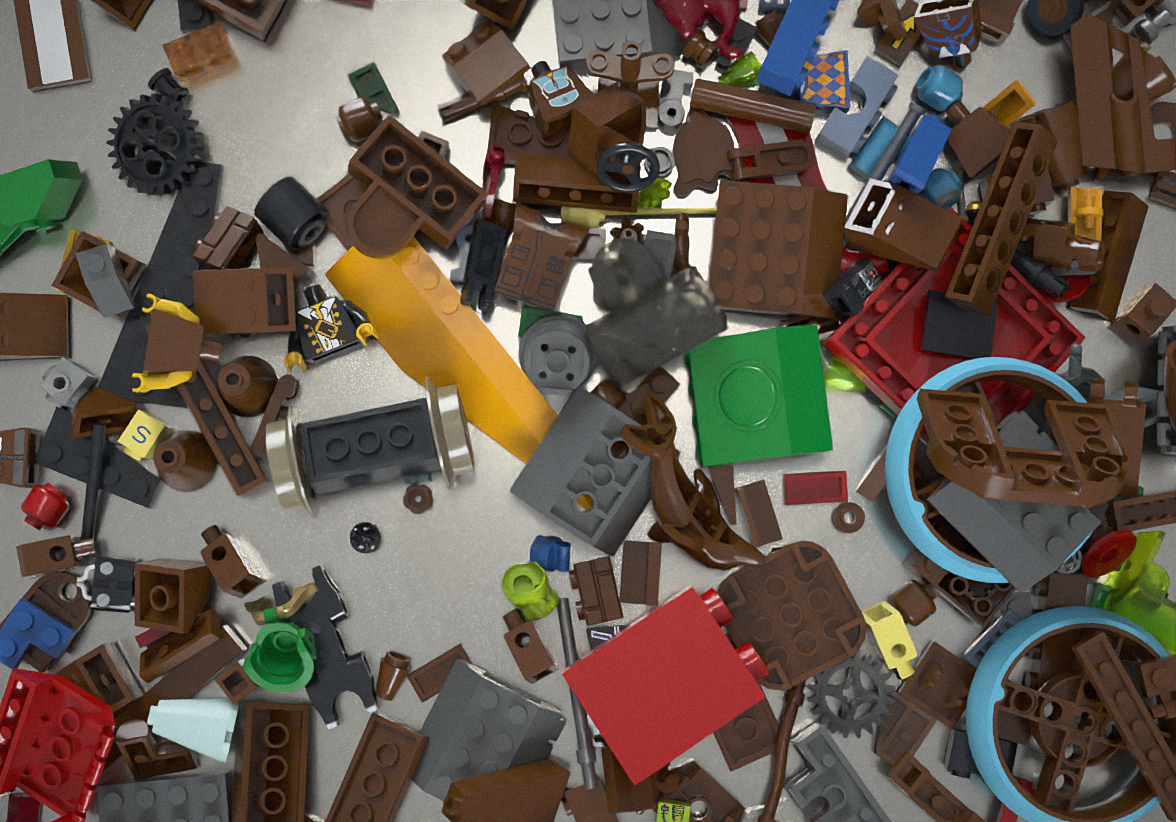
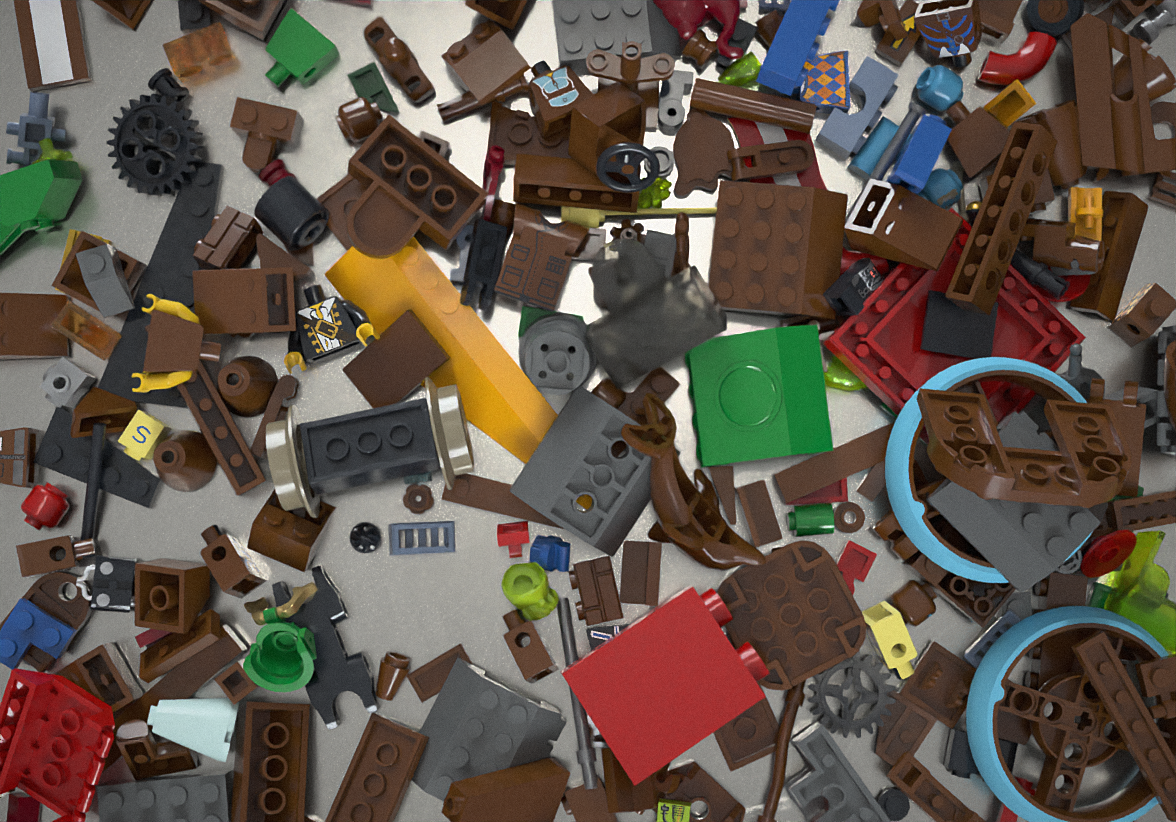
none -> sand blue piece [6,92,66,167]
none -> clear neon green plant [32,138,74,164]
none -> clear orange slope [50,300,122,361]
none -> reddish brown brick [230,97,304,173]
none -> reddish brown slope [247,489,335,573]
none -> dark red wheel [258,159,298,187]
none -> green torso [264,8,340,88]
none -> reddish brown tile [342,309,451,408]
none -> reddish brown piece [363,15,436,102]
none -> sand blue slope [388,521,455,556]
none -> reddish brown plate [441,473,563,529]
none -> red tile [497,521,530,558]
none -> reddish brown slope [774,422,894,503]
none -> green brick [787,503,834,537]
none -> red plate [836,540,877,595]
none -> reddish brown wheel [872,508,919,561]
none -> black plate [878,789,910,821]
none -> red cylinder [978,32,1057,86]

